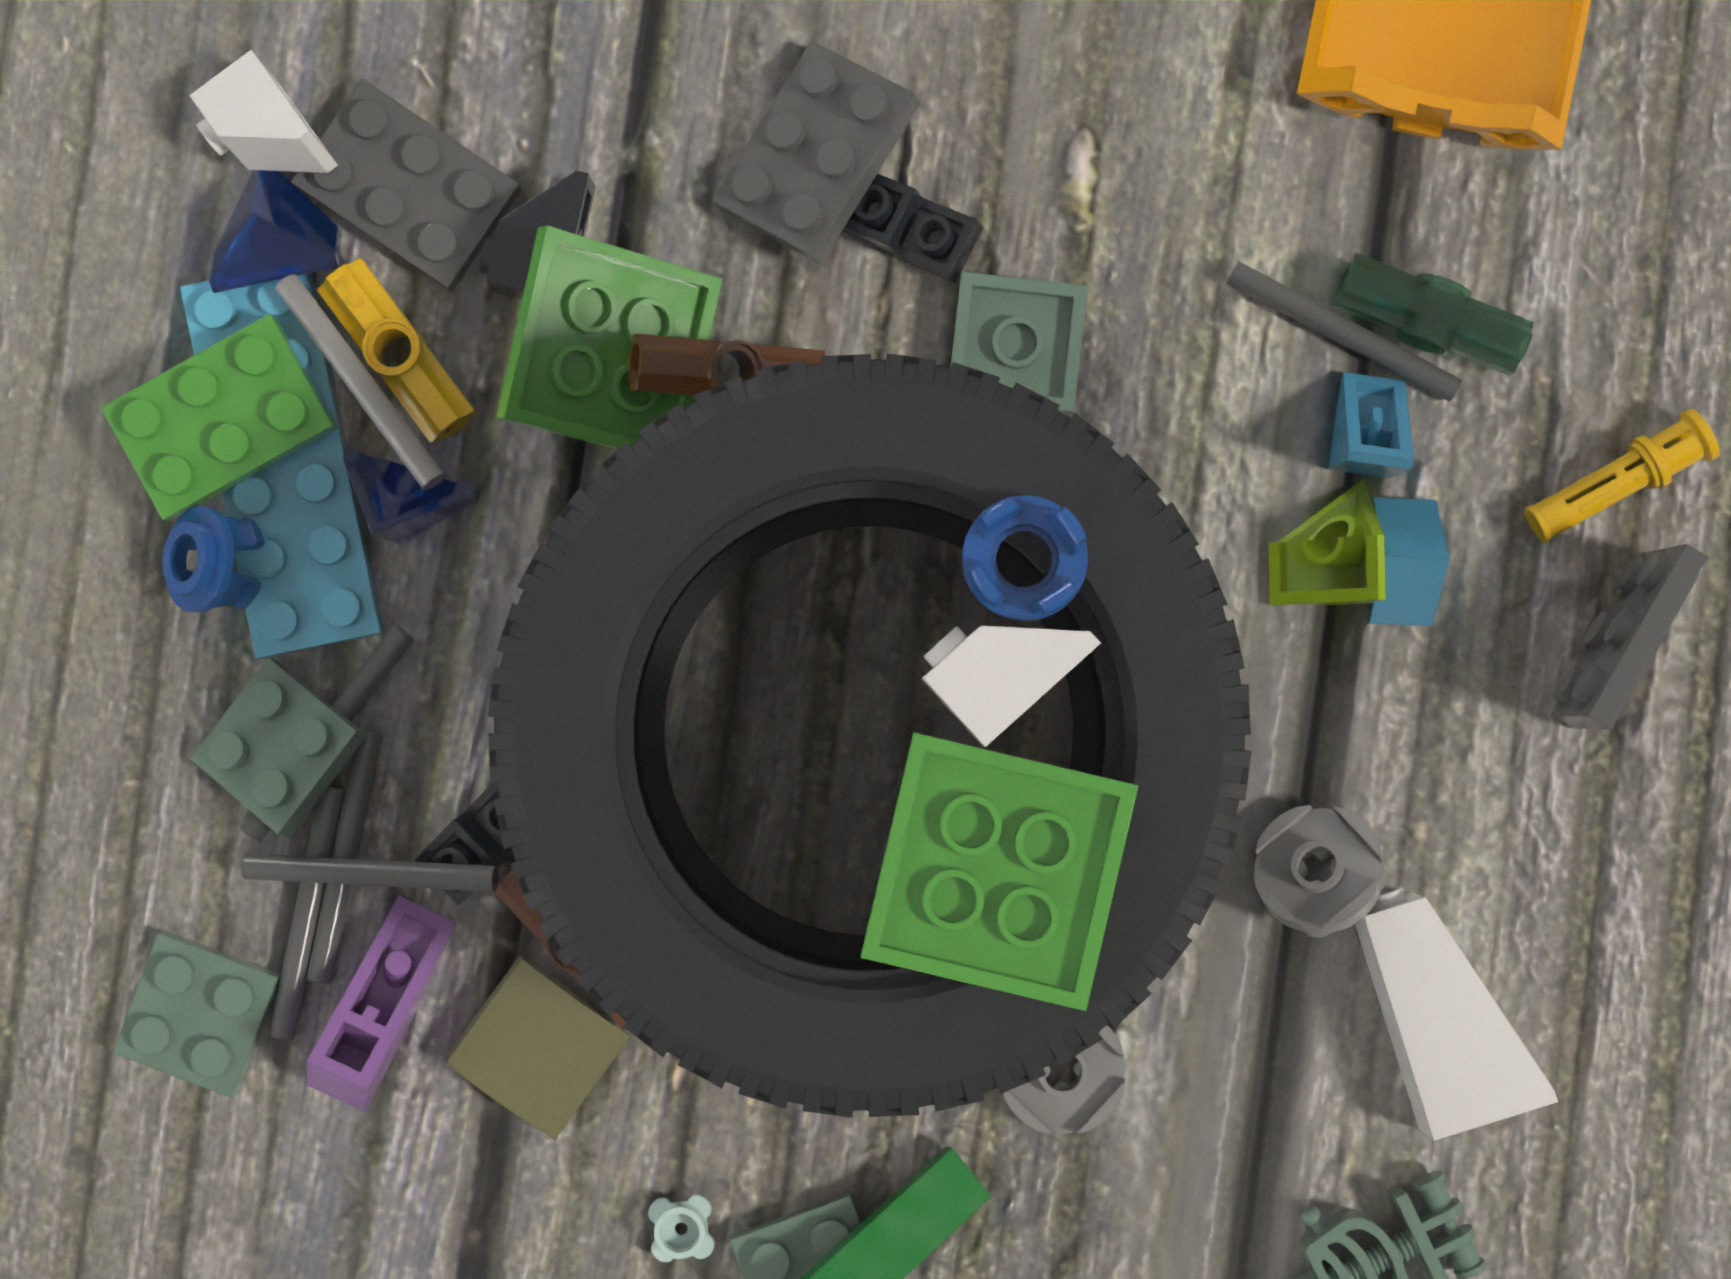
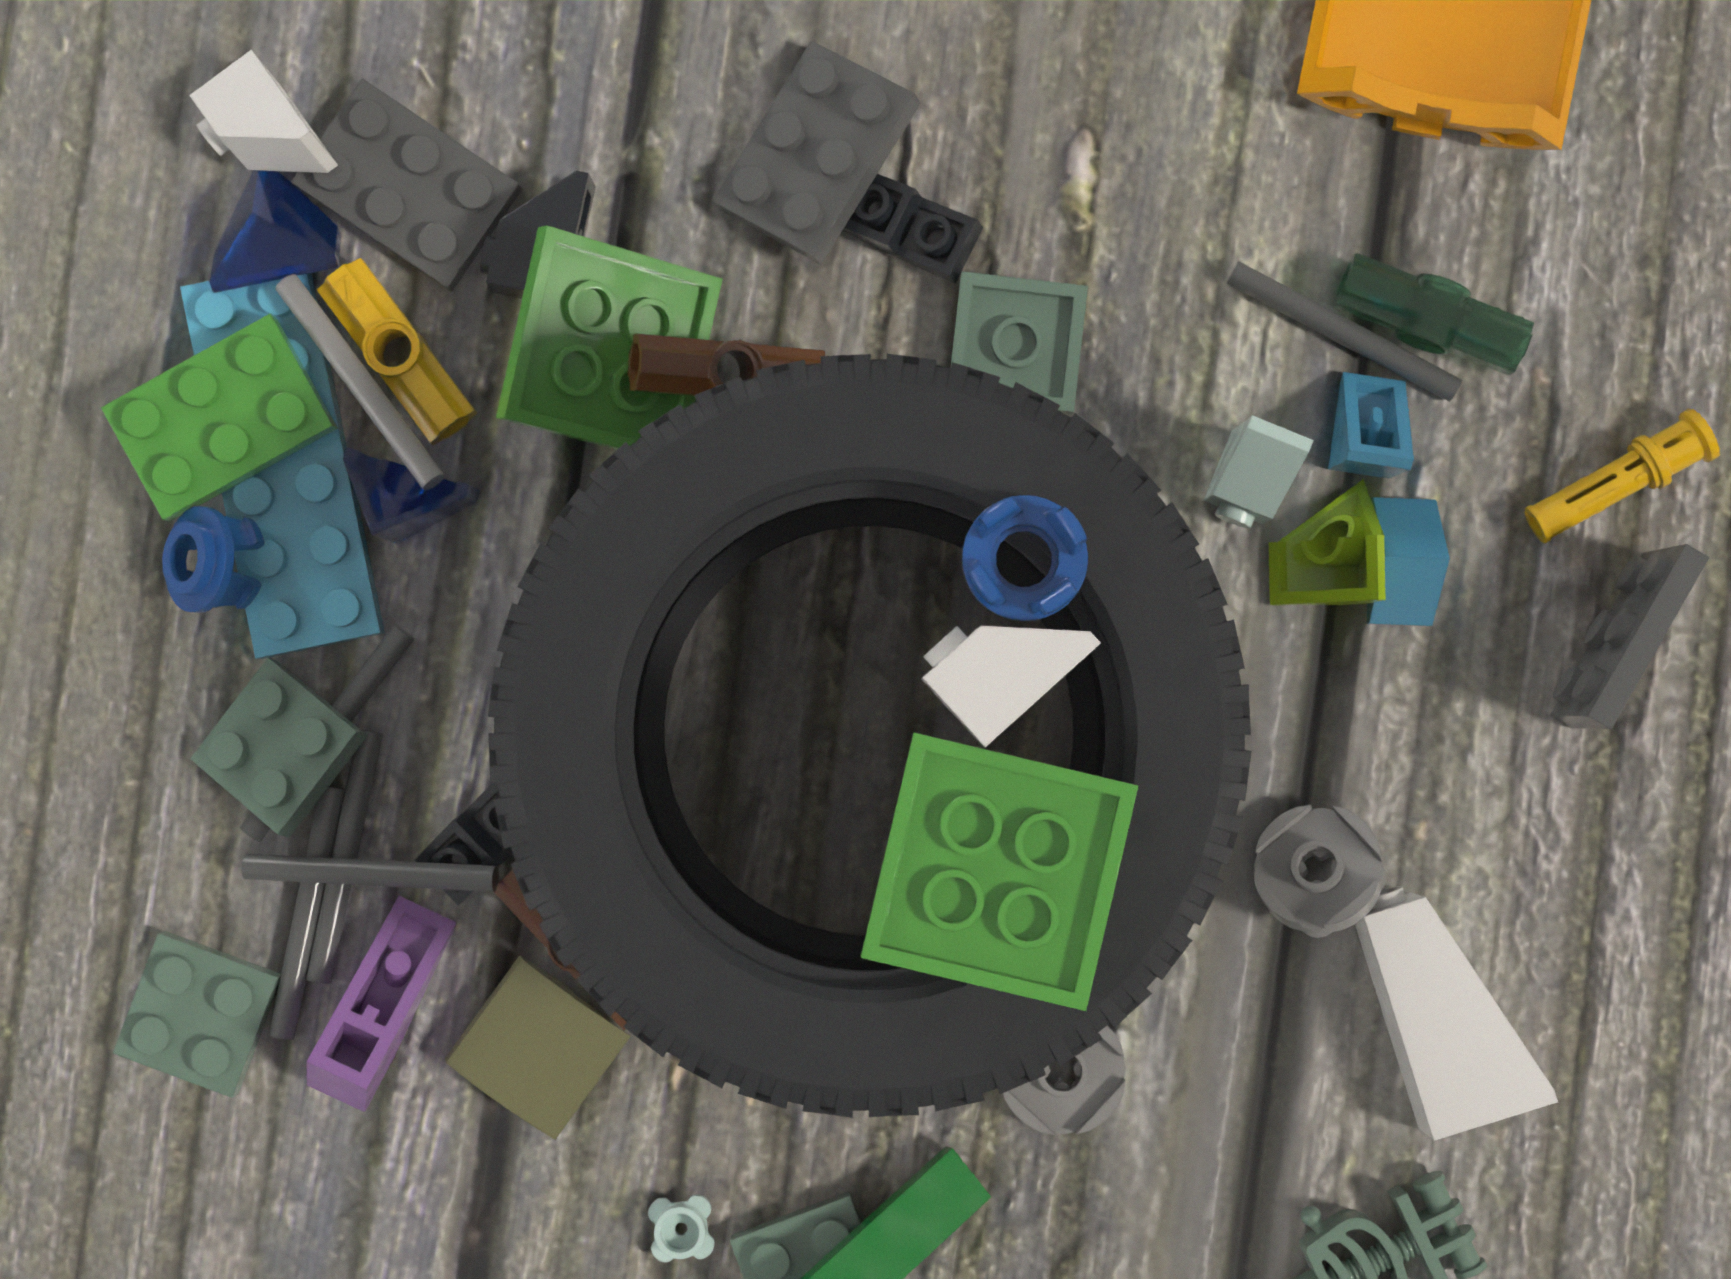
none -> light aqua slope [1203,415,1314,529]

